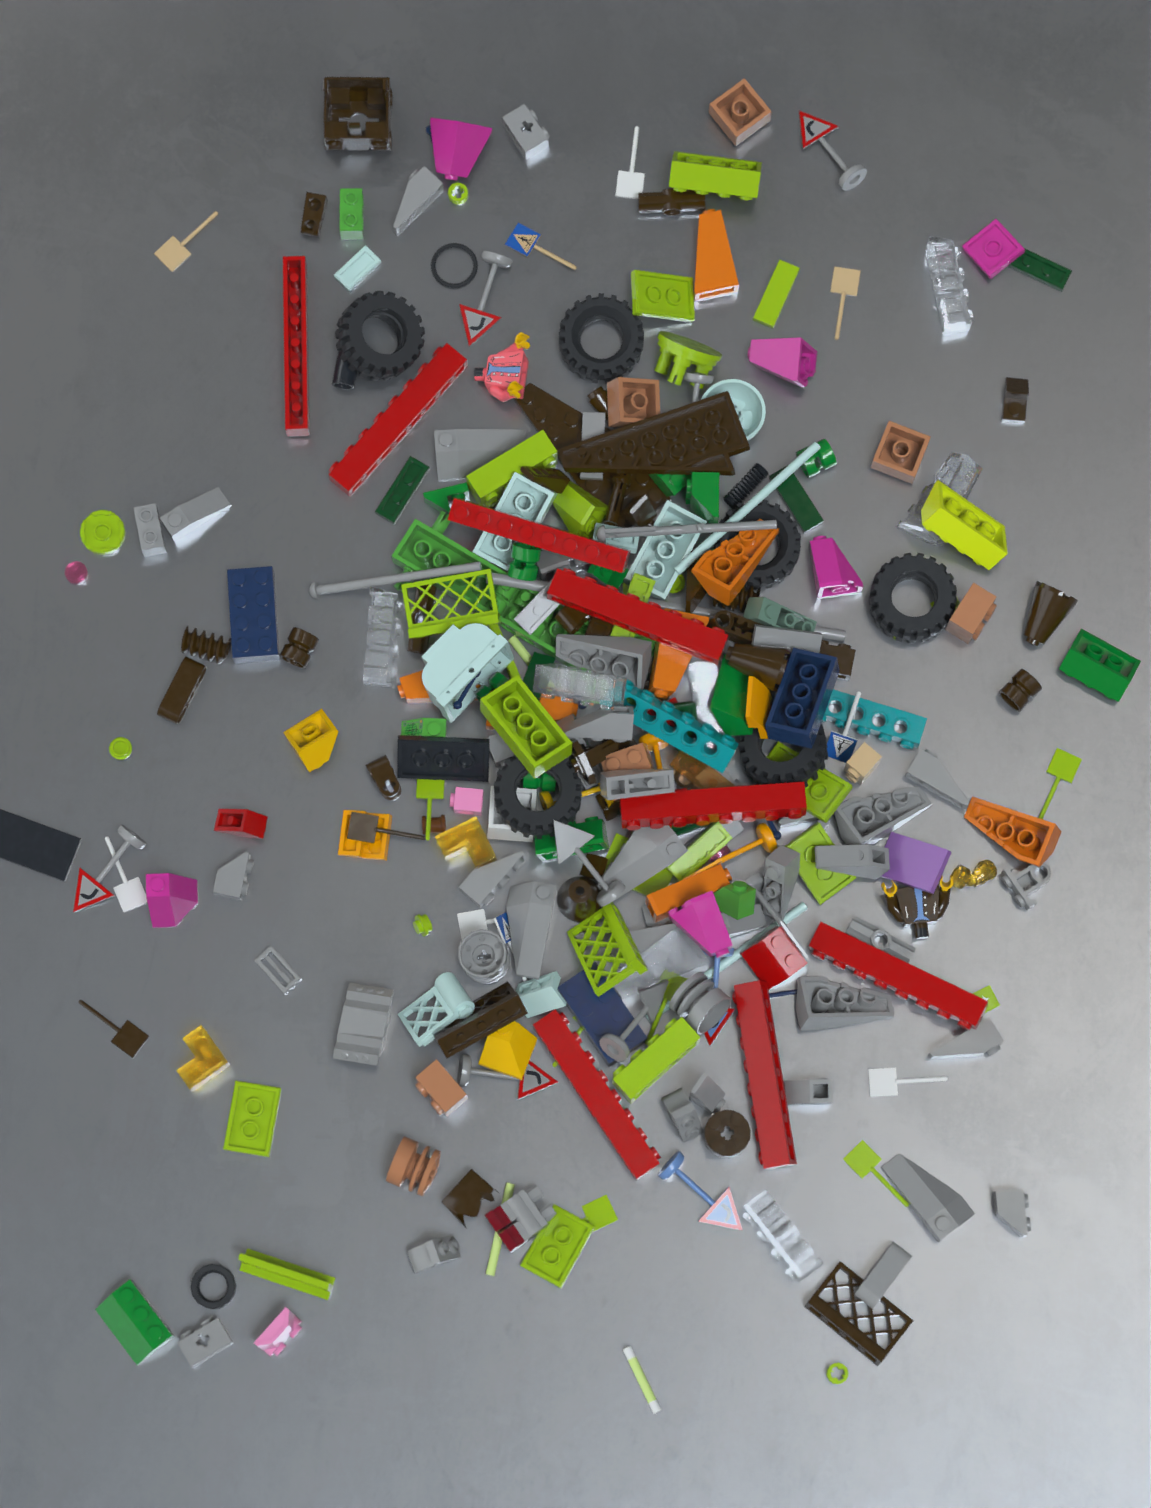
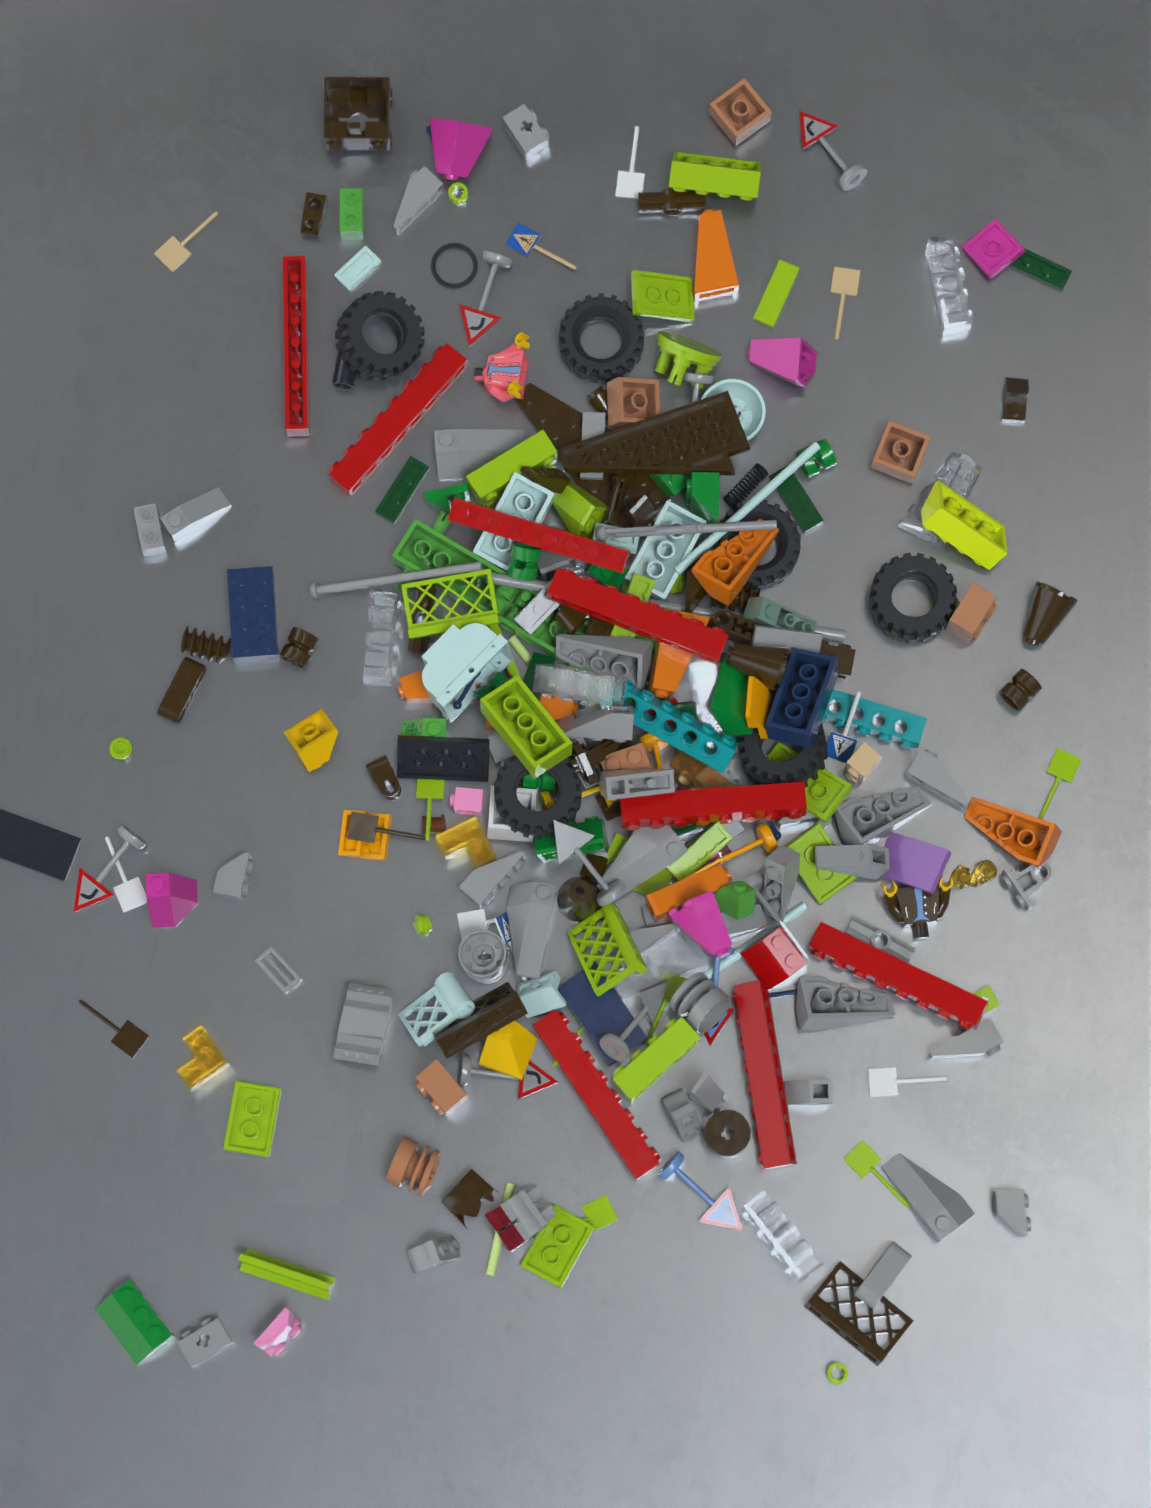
clear pink tile [65,561,88,585] -> none
lime tile [80,510,126,555] -> none
black tyre [190,1264,236,1309] -> none
red slope [214,809,268,839] -> none
yellowish green bar [623,1346,662,1414] -> none
dark pink slope [808,536,863,598] -> none
green slope [1059,628,1141,702] -> none

